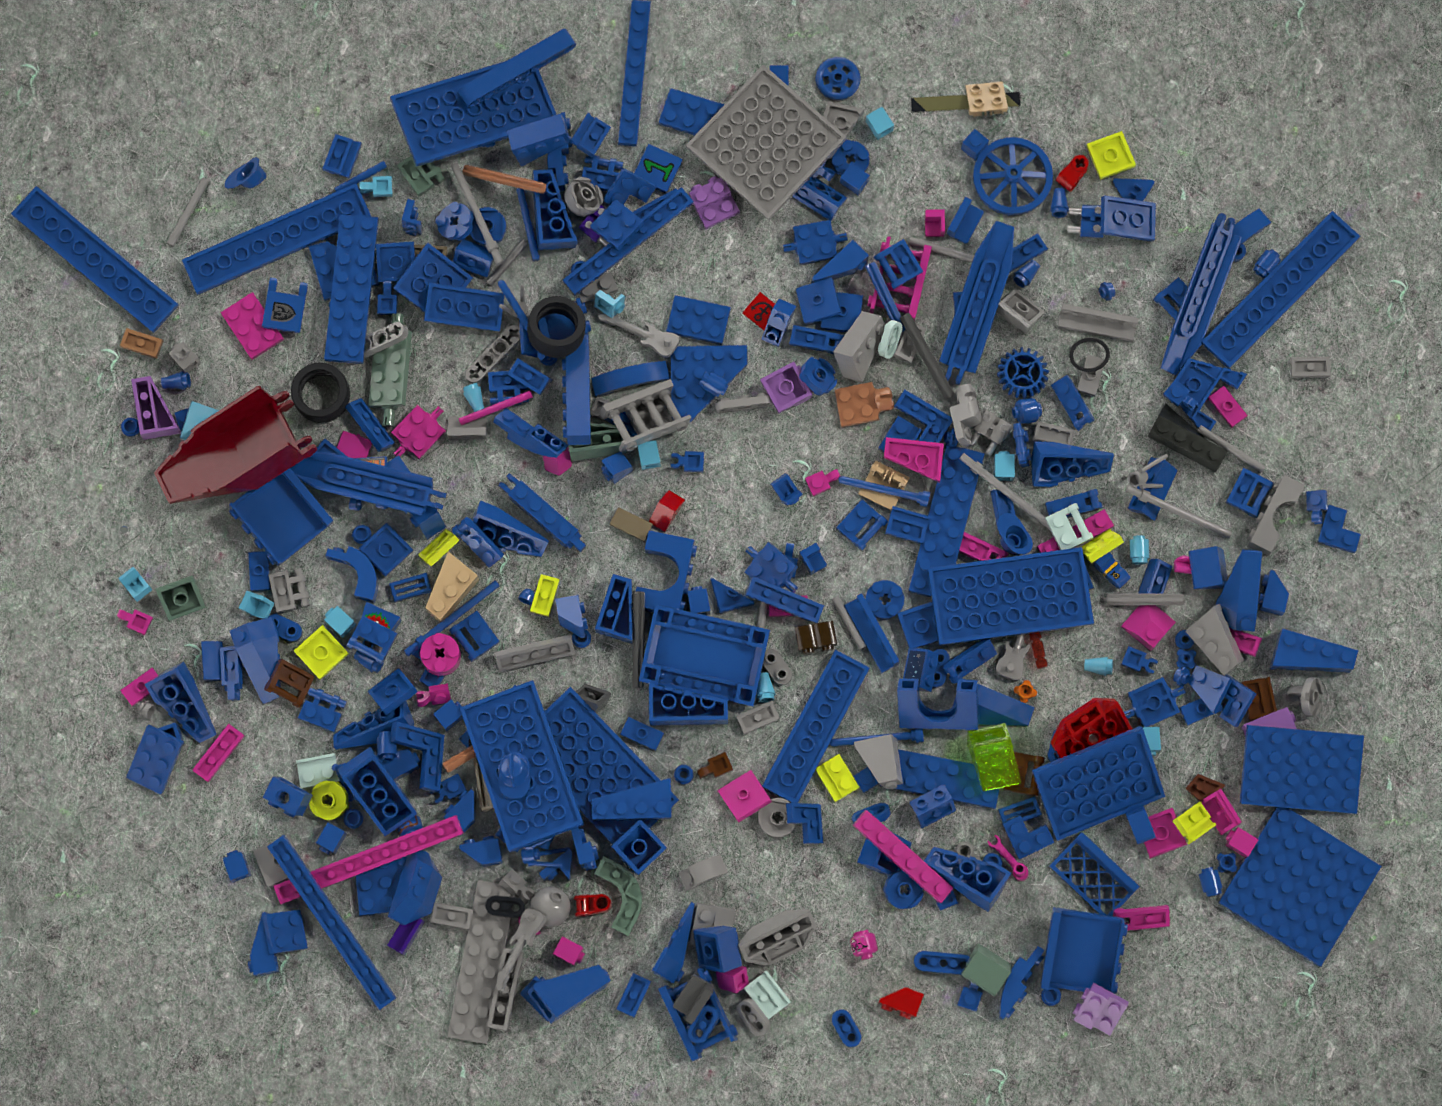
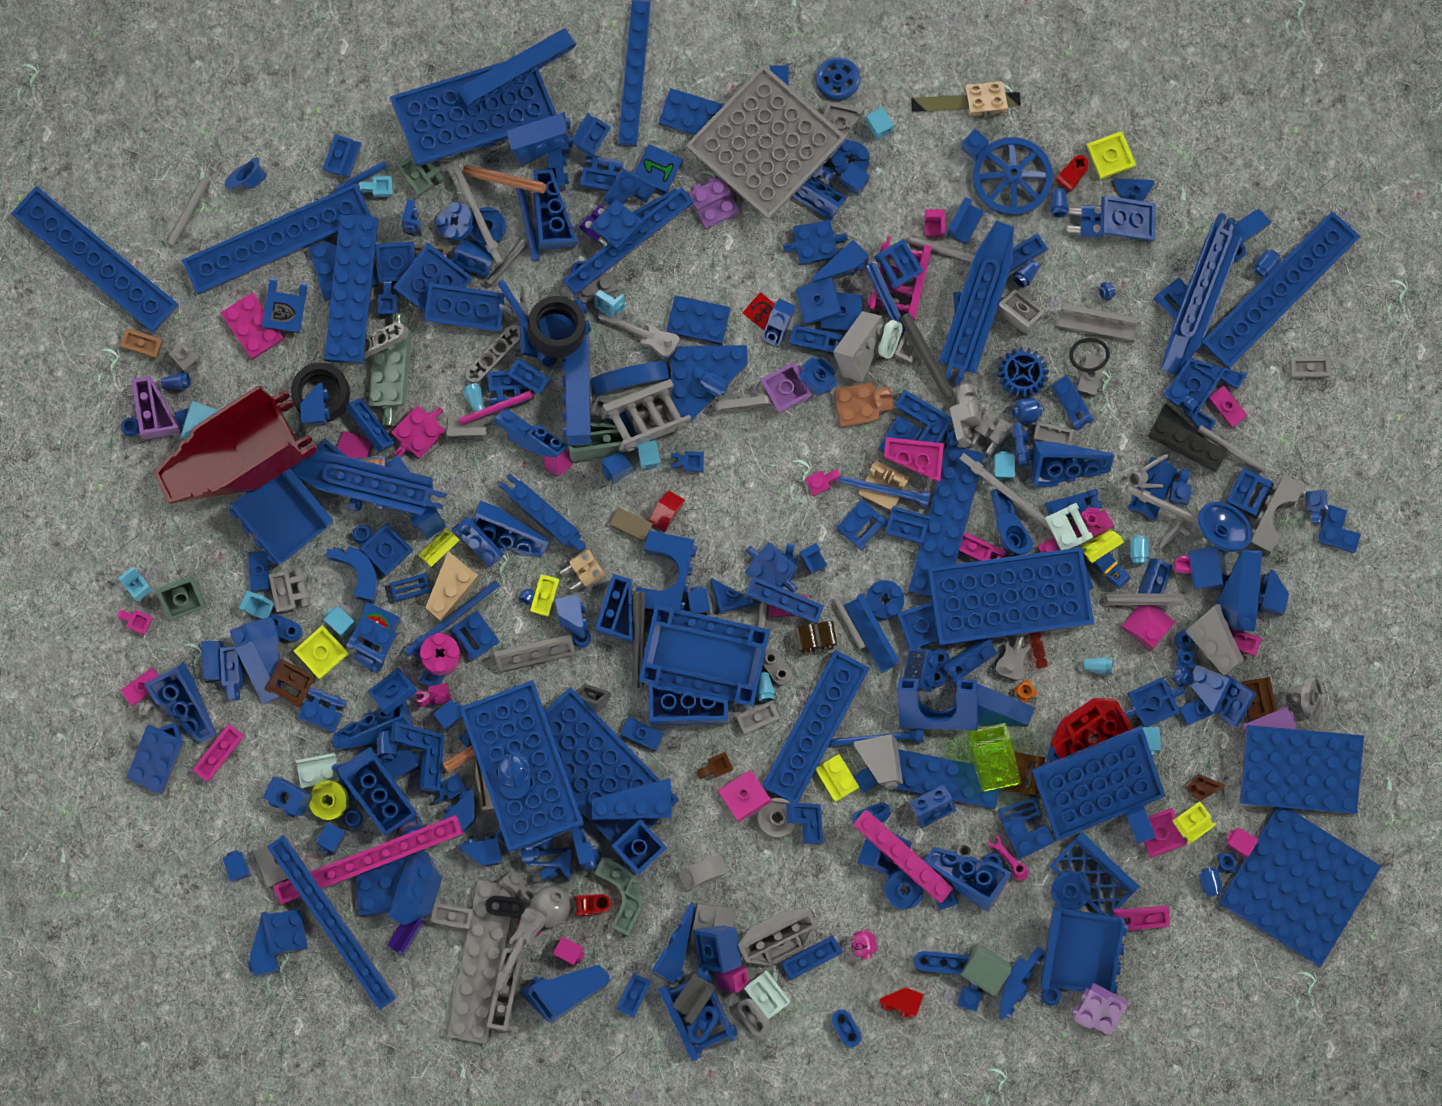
light grey cylinder [564,177,603,216] -> none
blue plate [674,765,694,784] -> none
blue bracket [770,473,803,505] -> none
blue plate [1121,646,1158,674] -> none
dark pink hinge [1201,789,1242,835] -> none
blue wedge [1269,629,1359,673] -> none
none -> blue slope [300,383,330,427]
none -> tan piece [560,548,607,593]
none -> blue tile [781,936,842,981]
none -> blue tile [1051,871,1091,910]
none -> dark pink plate [1080,507,1101,527]
none -> light grey bar [1158,520,1191,549]
none -> blue plate [1169,469,1192,505]
none -> blue dish [1198,502,1252,552]

